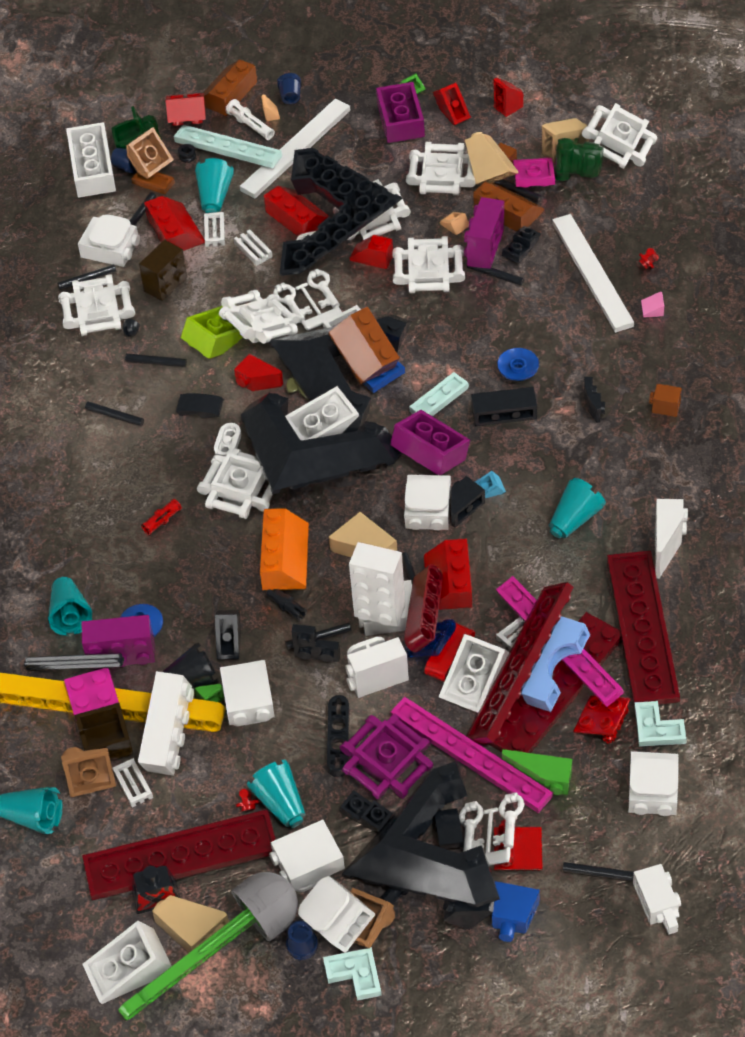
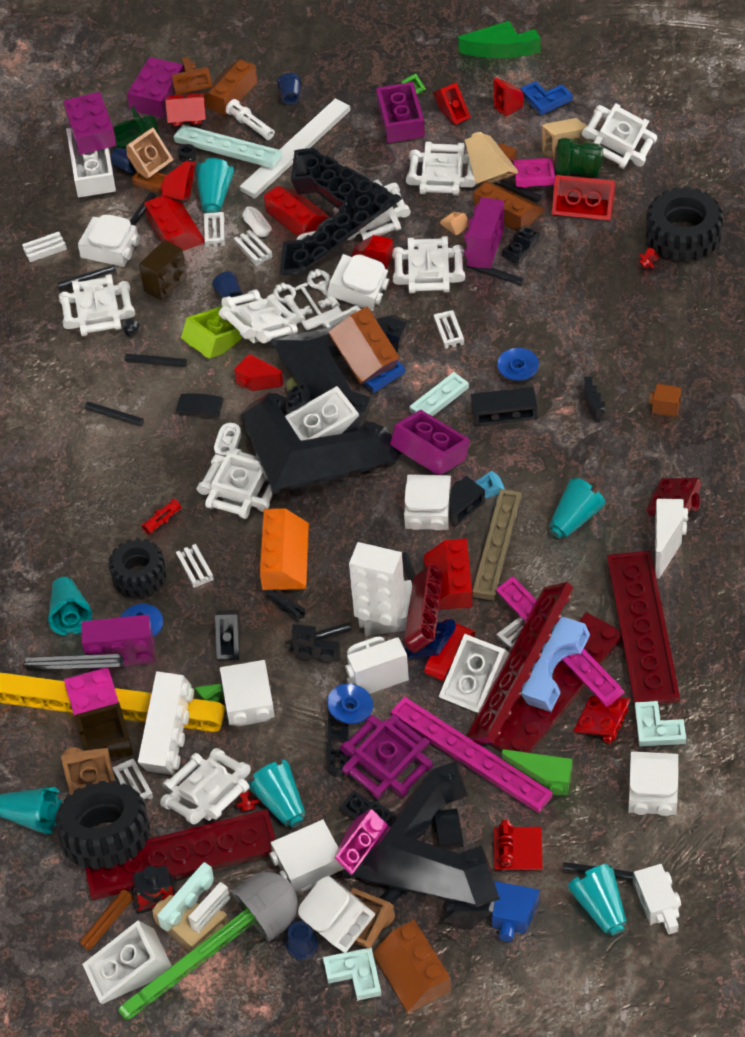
black cone [153,642,219,689] -> none
light nougat slope [261,95,280,121] -> none
tan slope [329,512,397,557] -> none
white piece [459,792,525,866] -> none
white tile [552,214,634,333] -> none
bright pink slope [641,292,664,317] -> none
none -> white tile [22,232,67,262]
none -> black tyre [55,781,150,870]
none -> magenta brick [63,92,117,155]
none -> dark orange axle [80,890,133,951]
none -> black tyre [109,538,166,598]
none -> magenta brick [127,57,184,118]
none -> light aqua plate [157,862,214,932]
none -> white brick [160,748,251,824]
none -> red slope [161,161,196,200]
none -> dark orange bracket [171,57,212,95]
none -> white tile [176,544,214,588]
none -> white tile [188,882,230,934]
none -> dark blue piece [212,271,243,298]
none -> white plate [242,206,272,237]
none -> black slope [285,381,310,414]
none -> white brick [327,254,390,311]
none -> blue dish [327,684,373,724]
none -> dark pink slope [334,809,388,875]
none -> dark orange slope [373,920,451,1014]
none -> white tile [433,310,464,349]
none -> green slope [458,21,541,58]
none -> dark tan plate [472,489,522,601]
none -> blue plate [520,81,573,115]
none -> red slope [552,175,616,220]
none -> teal cone [568,864,627,936]
none -> black tyre [646,187,723,262]
none -> dark red plate [646,478,702,516]

